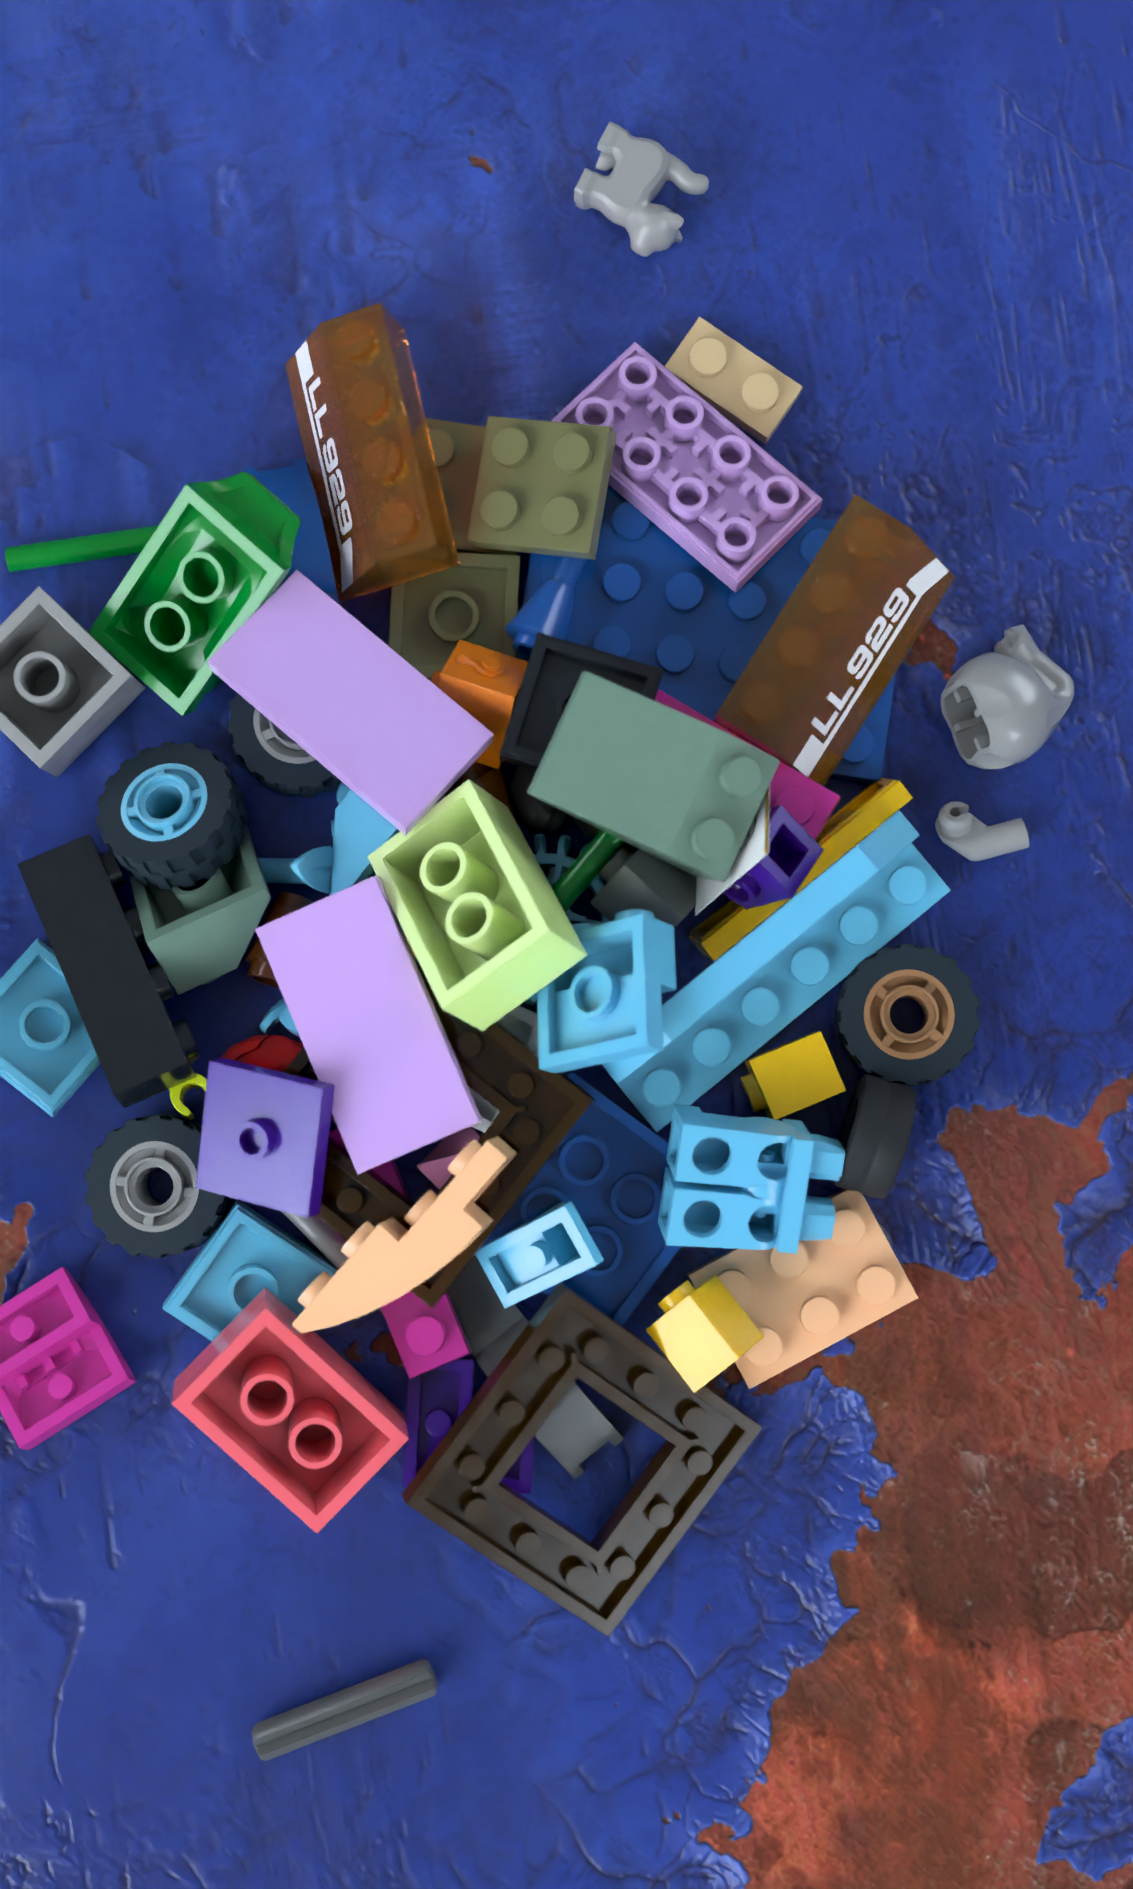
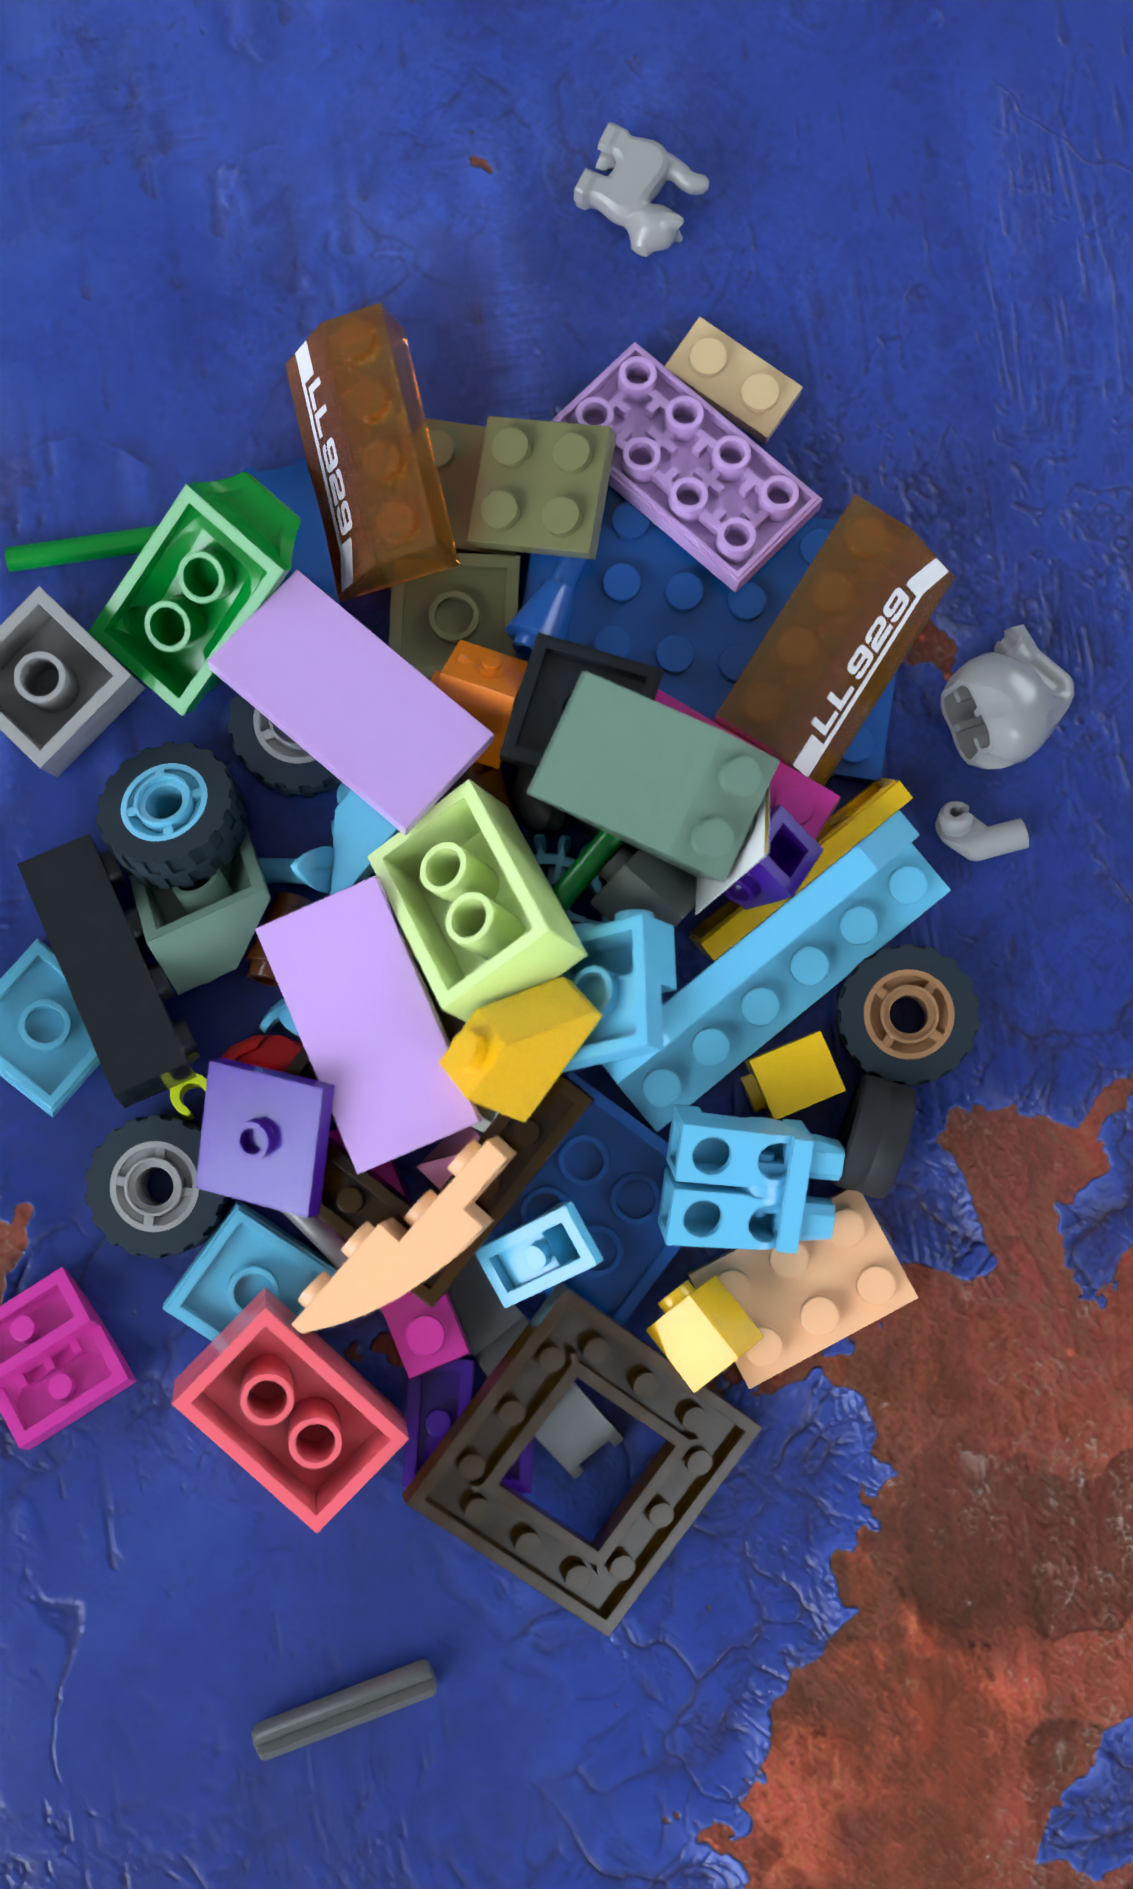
none -> yellow slope [439,976,603,1123]

